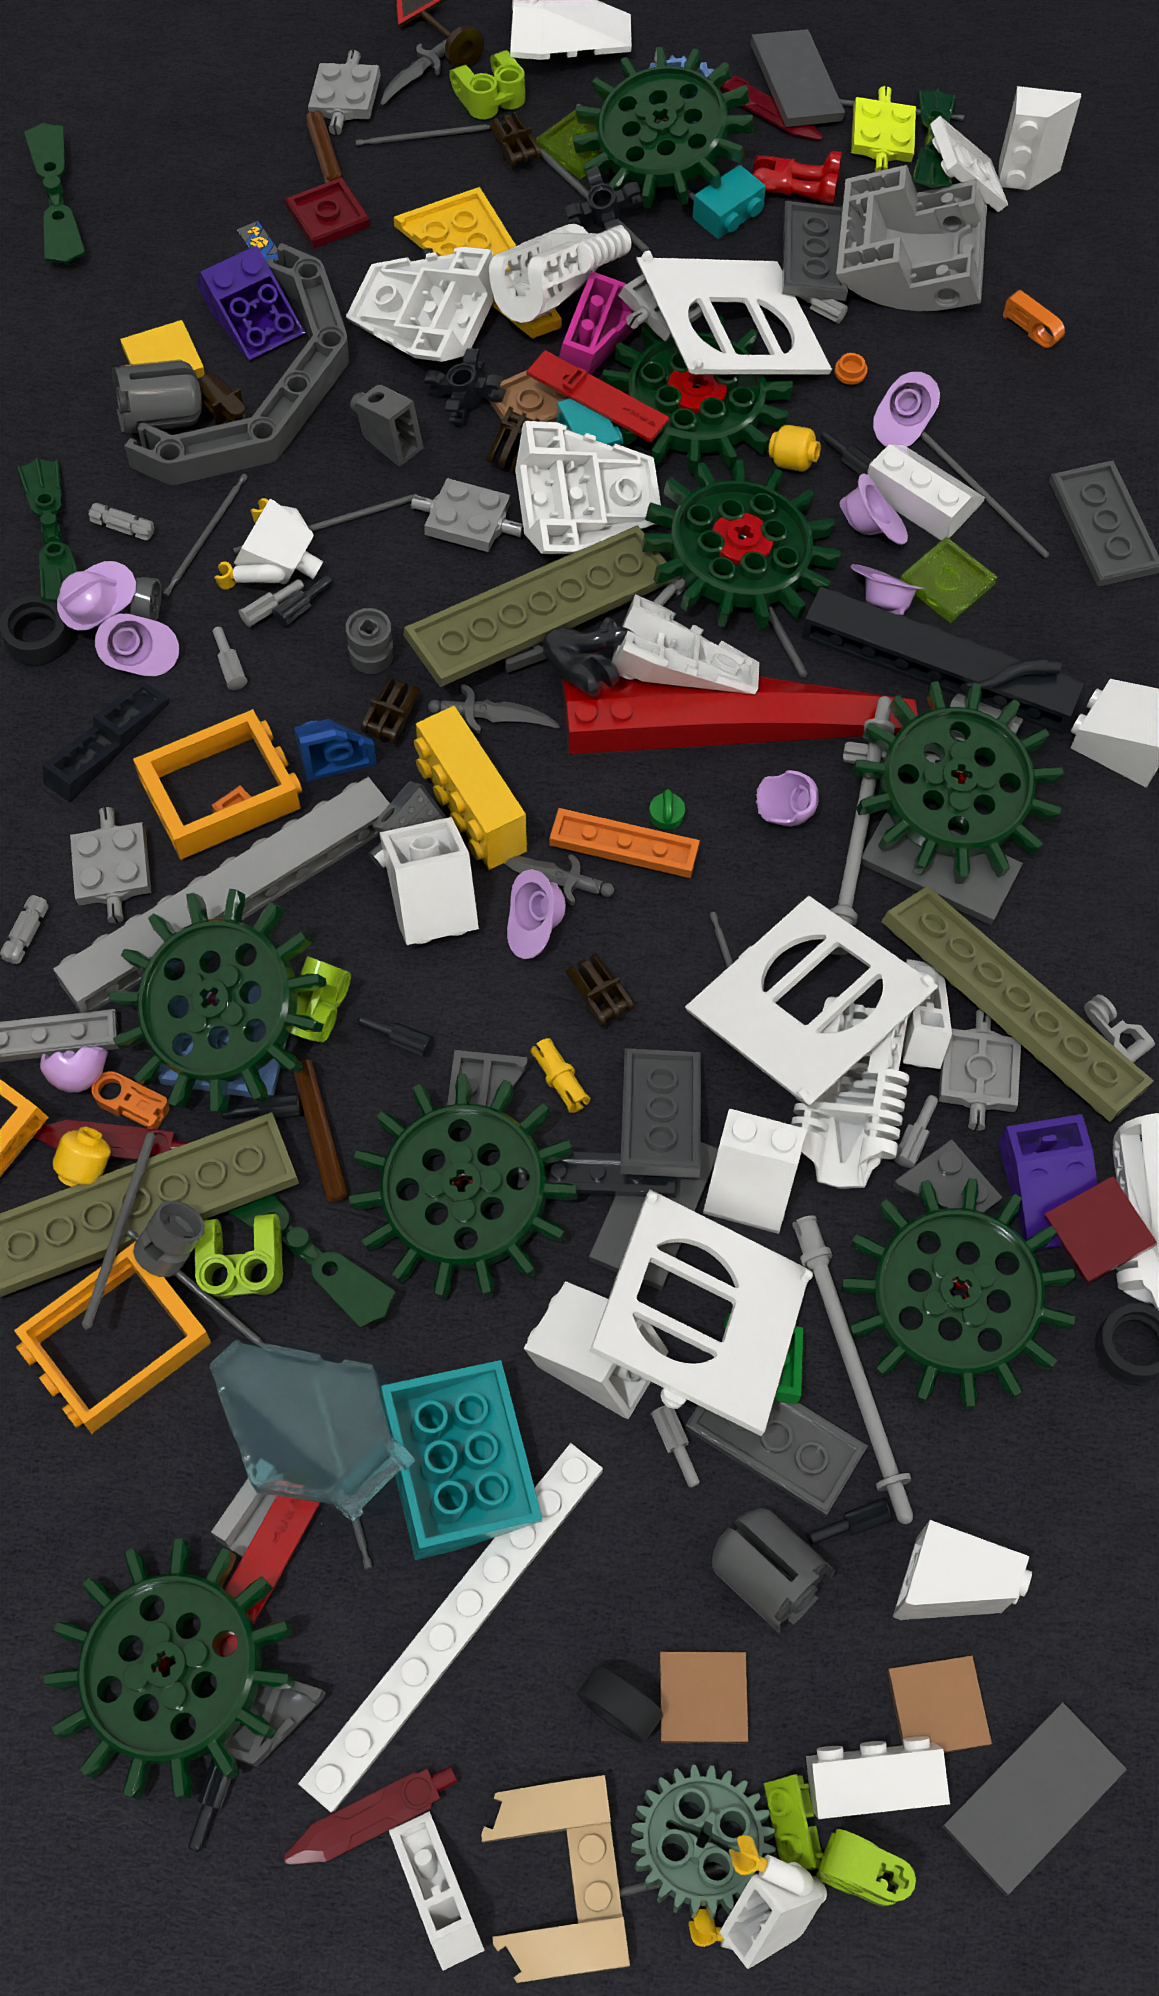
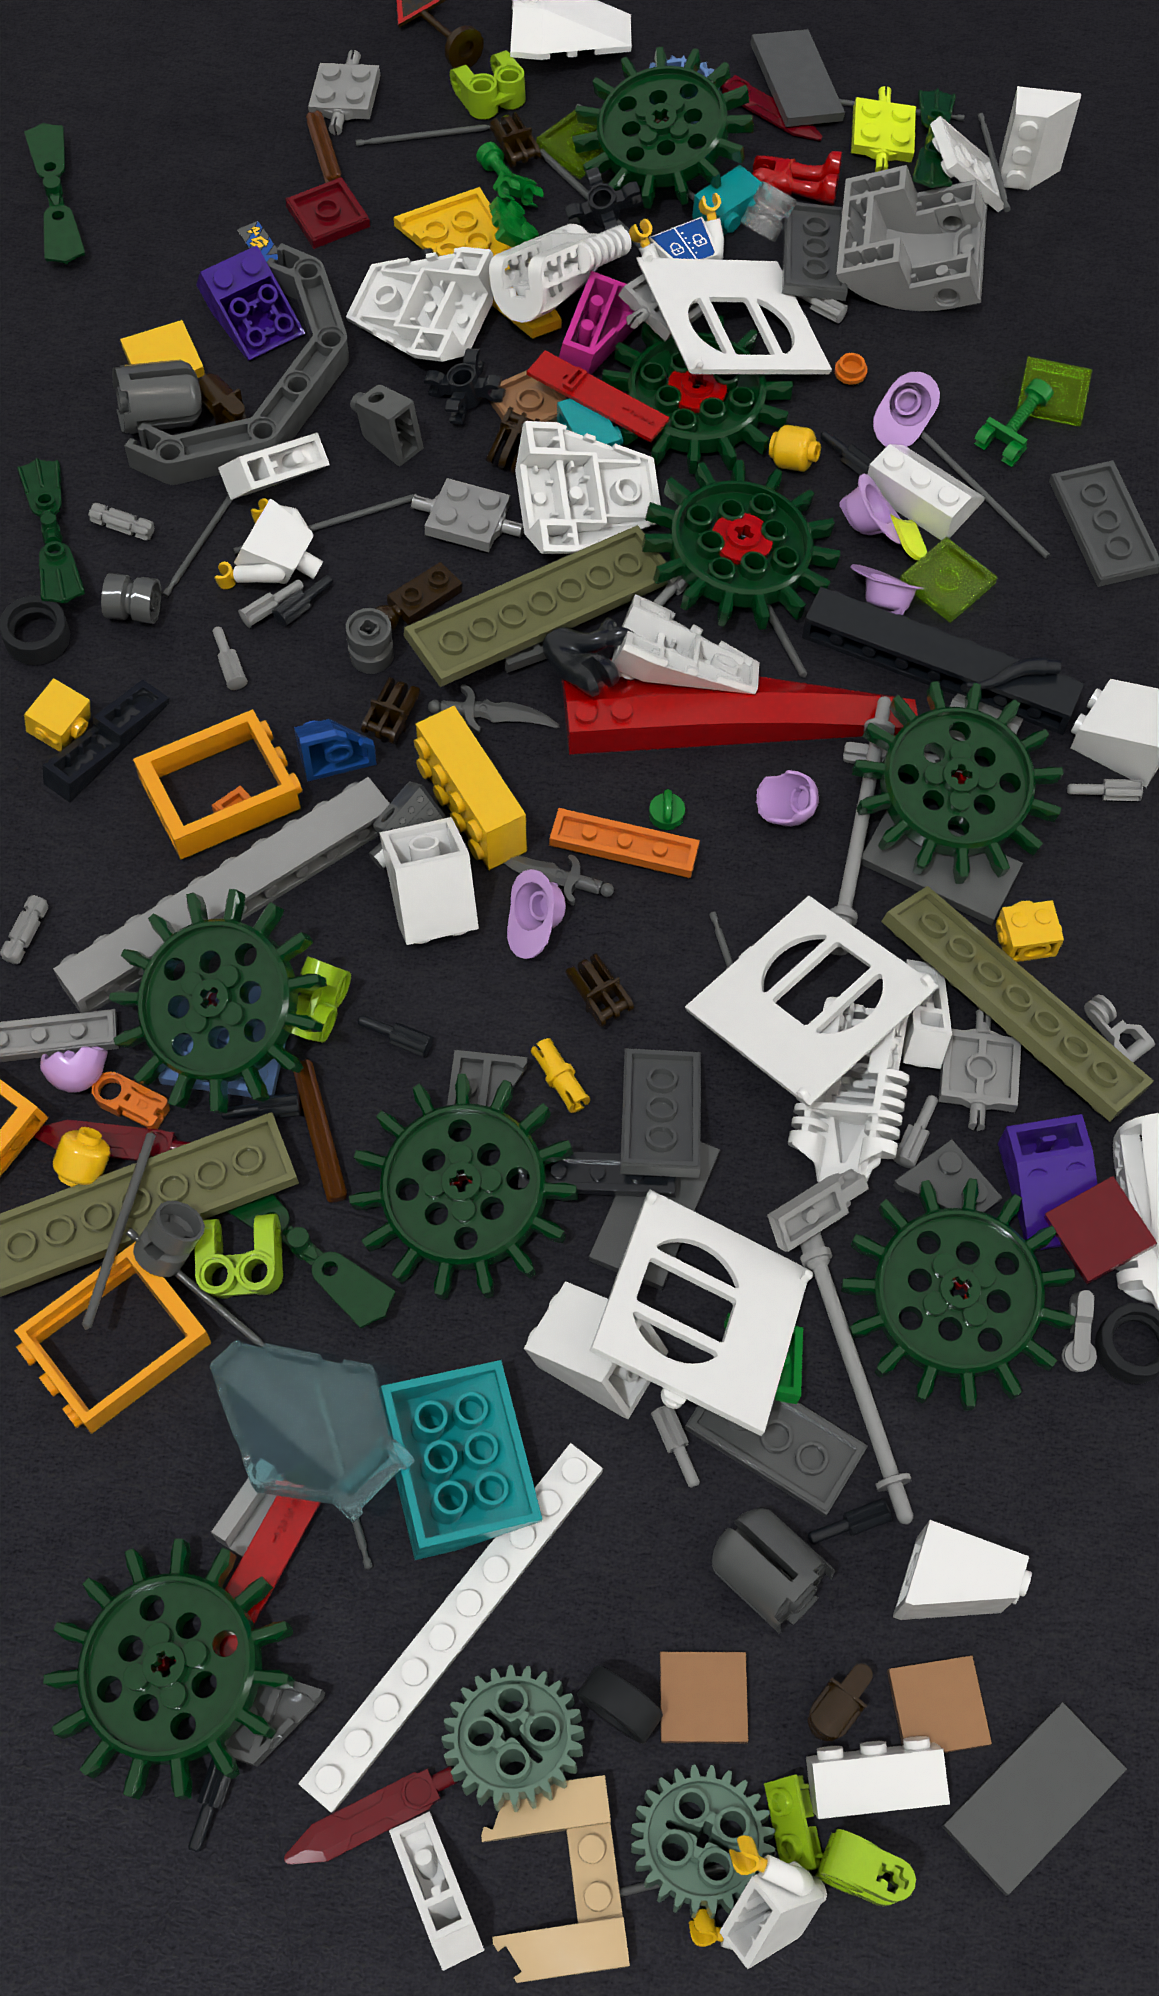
lavender piece [57,561,136,631] -> none
light grey plate [70,807,151,923] -> none
lavender piece [95,614,179,676] -> none
dark grey piece [381,38,447,105] -> none
white slope [703,1109,807,1234] -> none
orange piece [1003,290,1065,348] -> none
none -> yellow head [24,678,91,752]
none -> white slope [218,432,330,500]
none -> dark brown plate [375,562,463,631]
none -> sand green gear [442,1665,585,1812]
none -> green bar [476,142,544,208]
none -> green wing [489,196,539,247]
none -> torso [629,193,724,260]
none -> clear wheel [740,181,797,243]
none -> light grey hinge [767,1169,869,1252]
none -> dark brown arm [807,1663,873,1741]
none -> neon yellow piece [890,514,927,561]
none -> green bar [974,378,1054,467]
none -> dark grey piece [978,113,1011,212]
none -> yellow head [995,900,1064,962]
none -> clear neon green tile [1016,356,1092,427]
none -> light grey piece [1061,1290,1097,1372]
none -> light grey axle [1067,779,1143,801]

